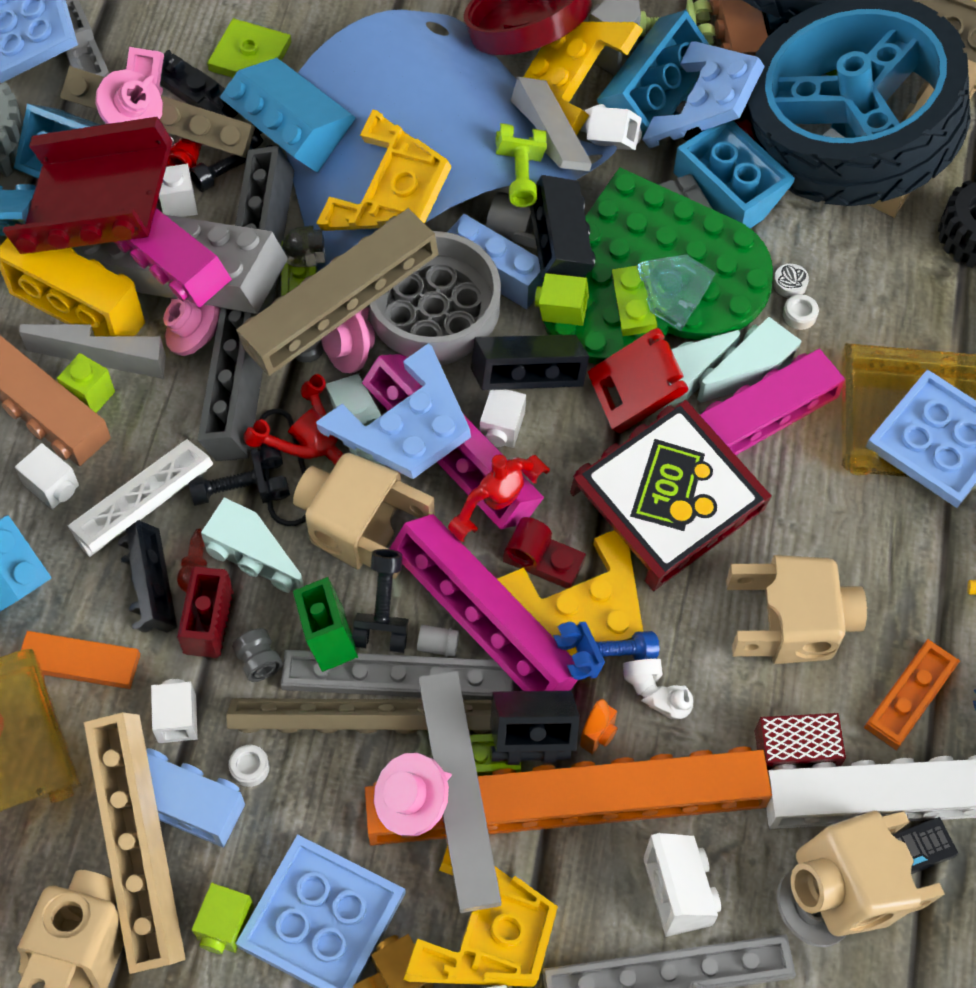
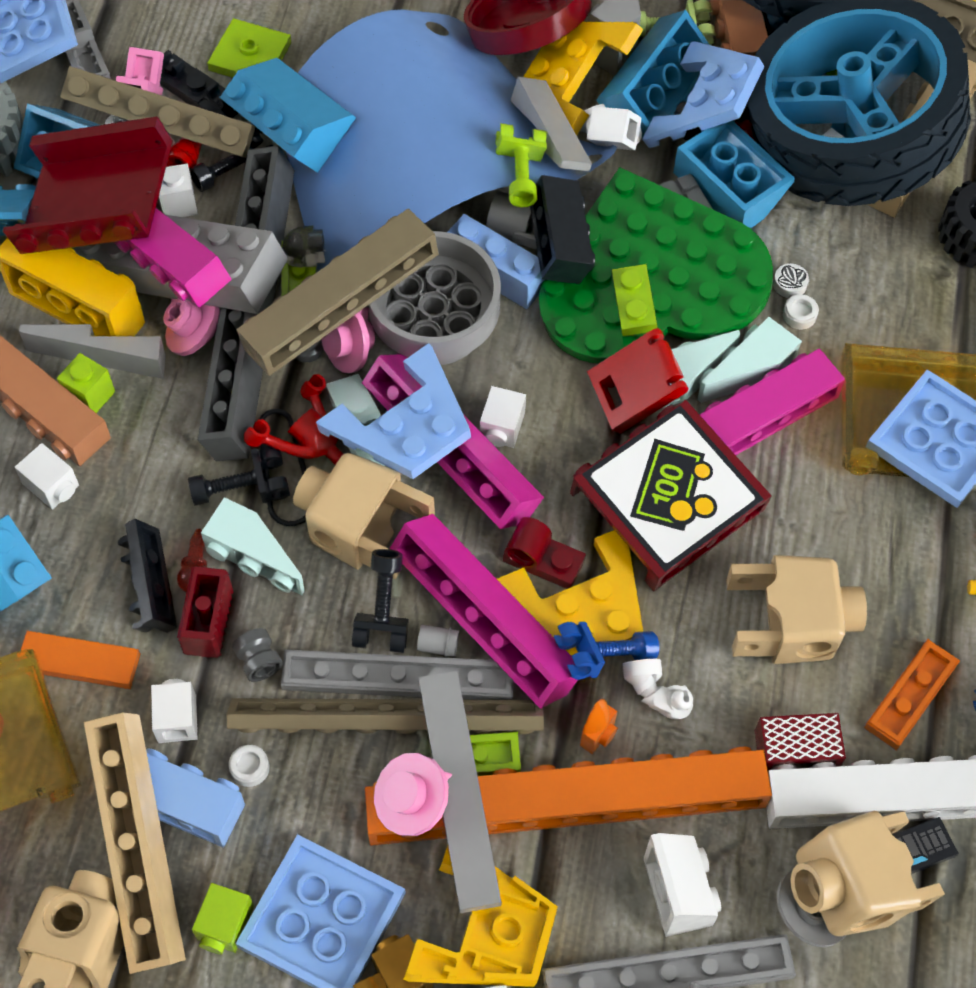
white fence [68,439,213,557] -> none
bright pink piece [95,69,163,124] -> none
green brick [293,577,358,672] -> none
yellow wing [316,109,451,231] -> none
red piece [448,454,550,543] -> none
black brick [471,335,589,390] -> none
black brick [490,691,580,765] -> none
lime brick [535,273,589,326] -> none
clear light blue plate [637,254,716,331] -> none

